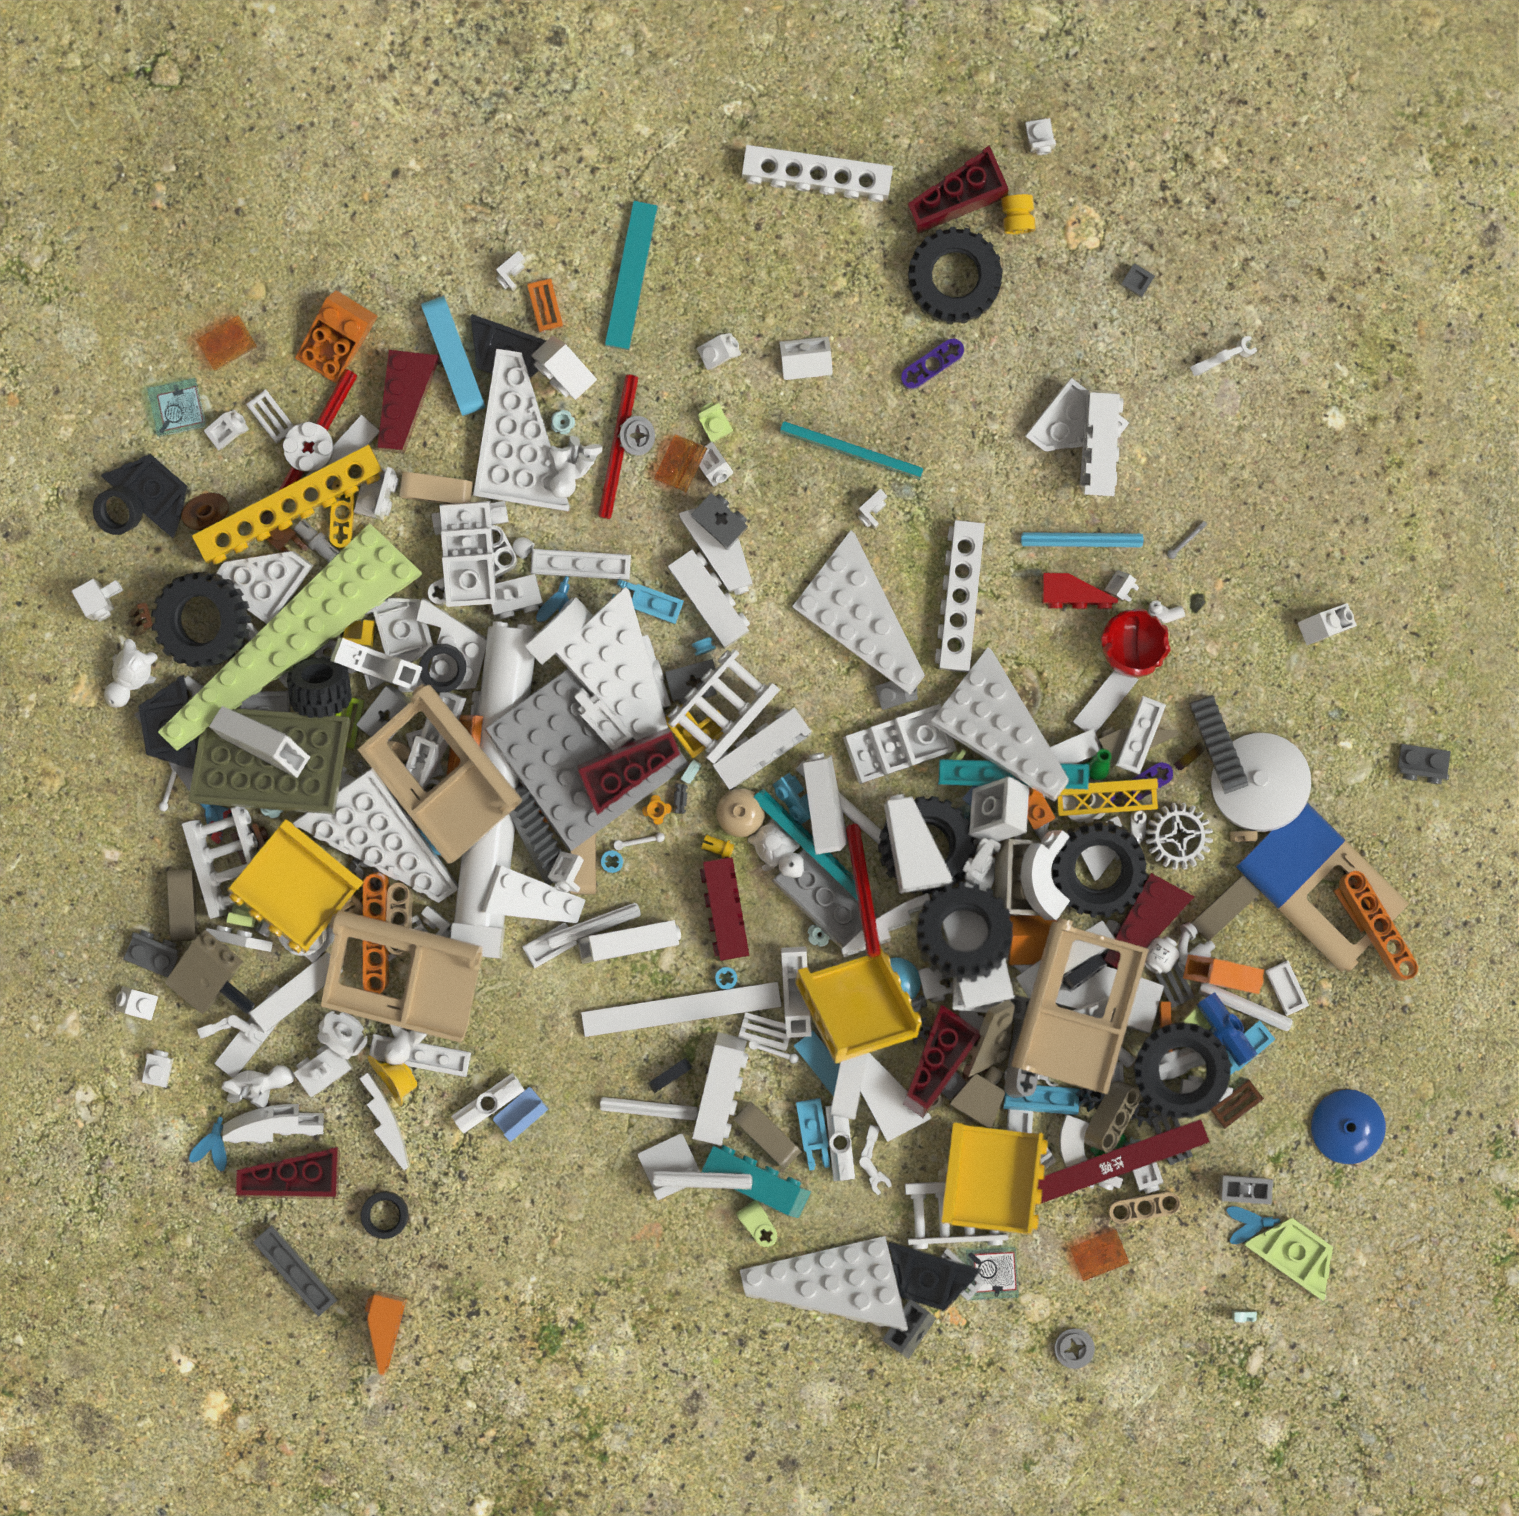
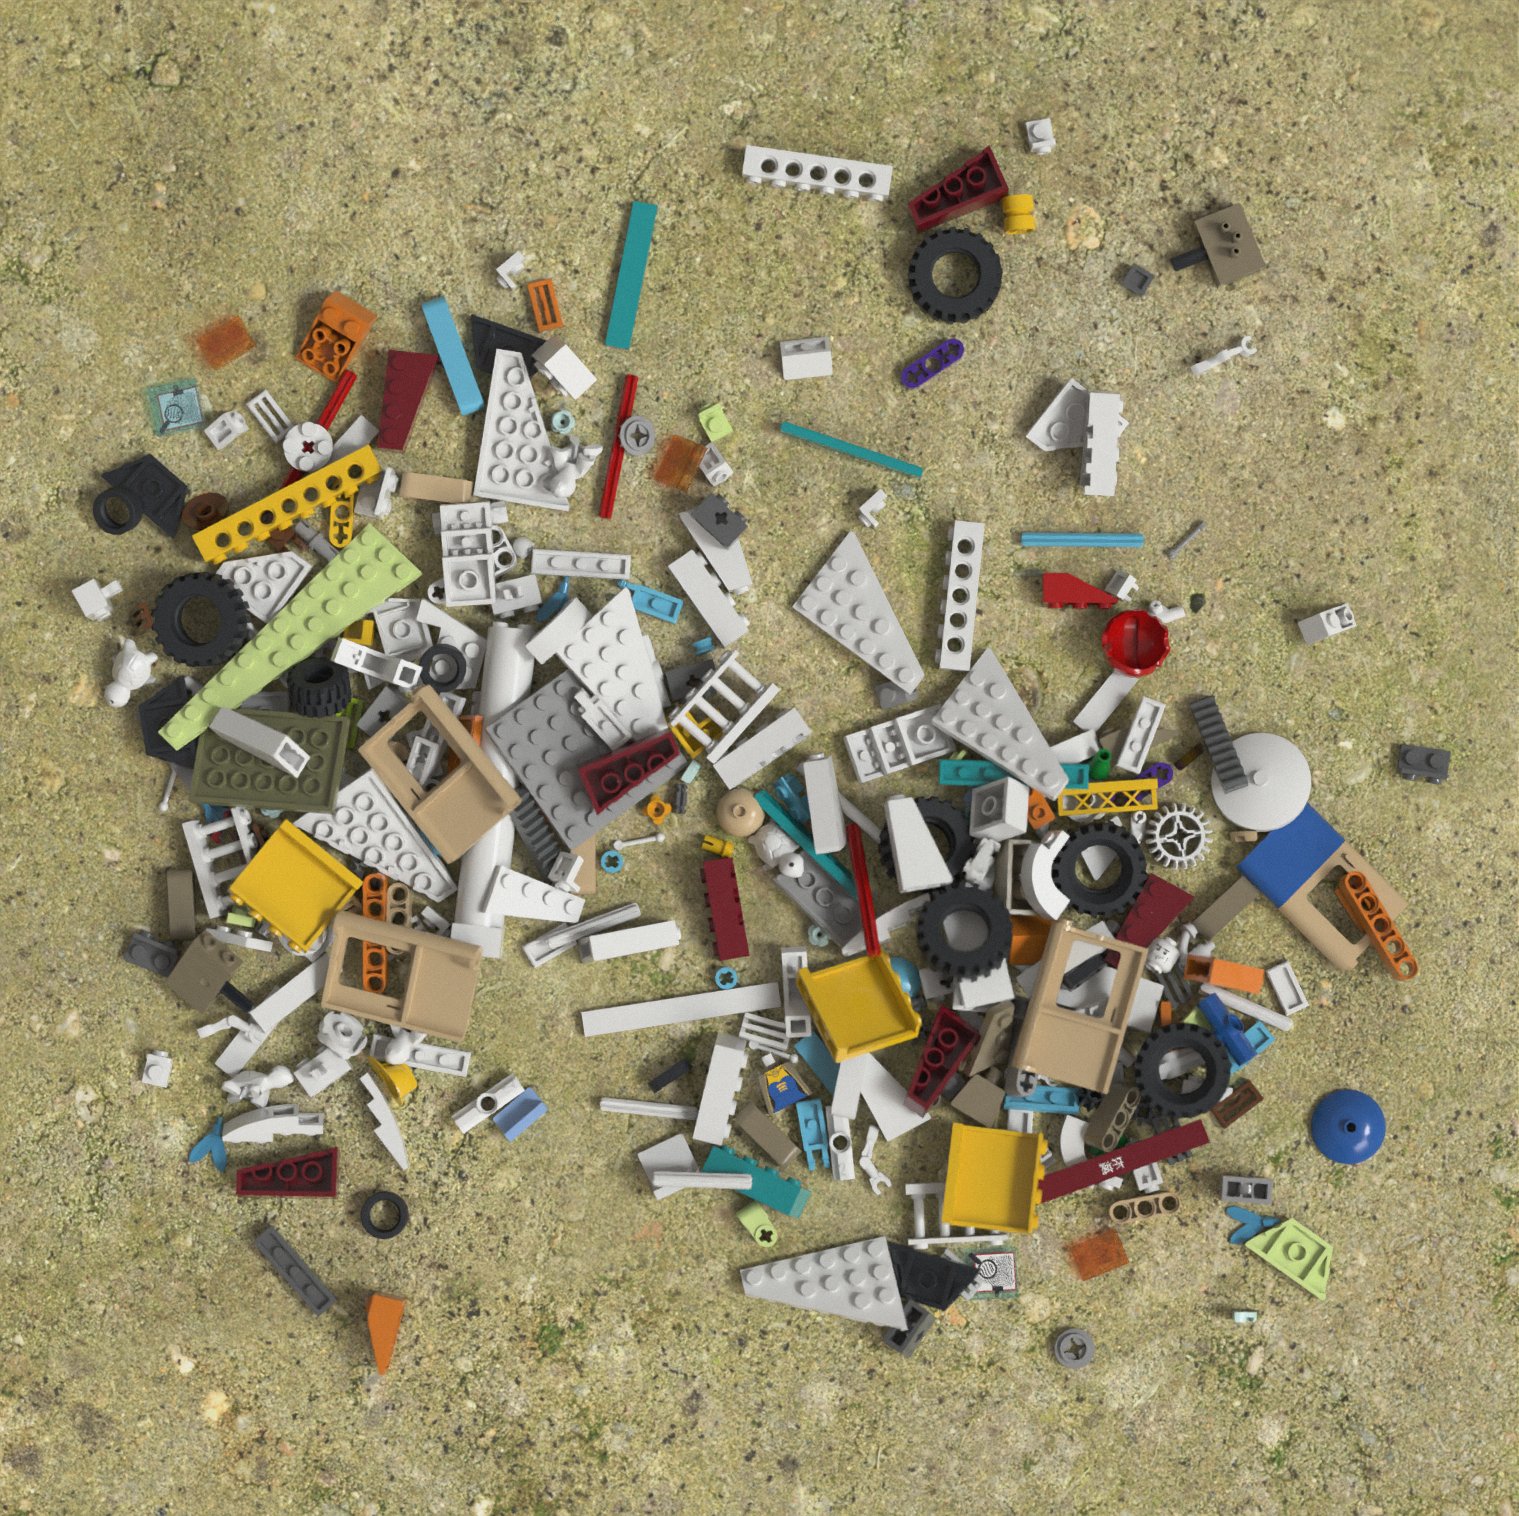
white bracket [116,986,158,1020] -> none
white bracket [697,333,741,370] -> none
none -> torso [757,1052,812,1115]
none -> dark tan piece [1170,202,1266,288]

